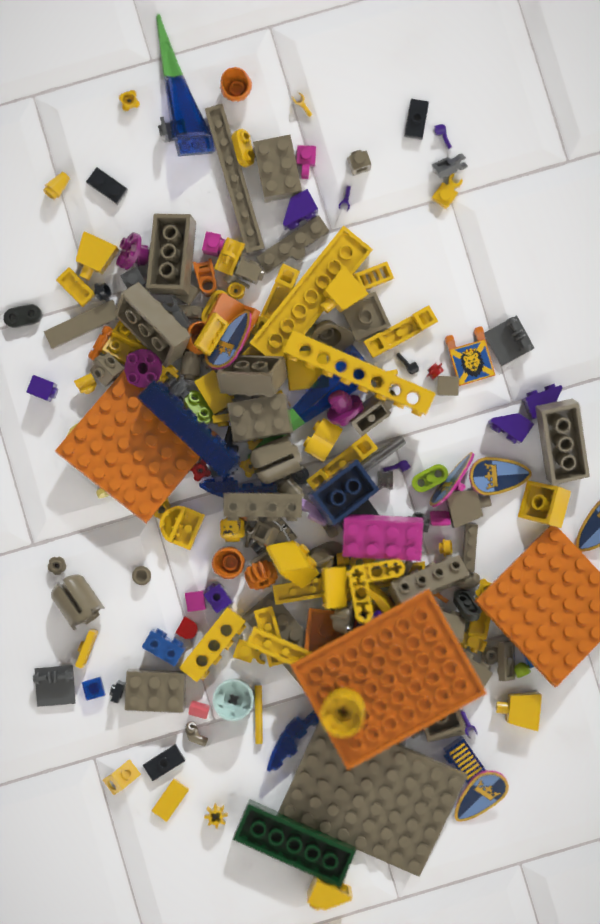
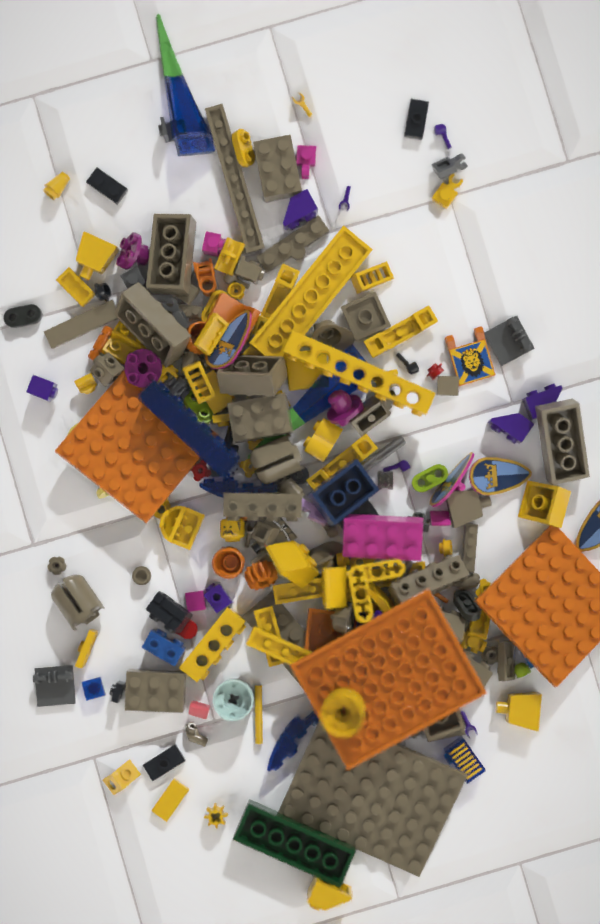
yellow plate [118,90,140,112] -> none
orange hair [220,67,252,102] -> none
yellow plate [233,638,266,664] -> none
yellow torso [320,266,369,314] -> none
dark tan brick [347,150,372,176] -> none
shield [454,770,509,822] -> none
none -> black brick [146,591,193,634]
none -> yellow slope [182,360,216,404]

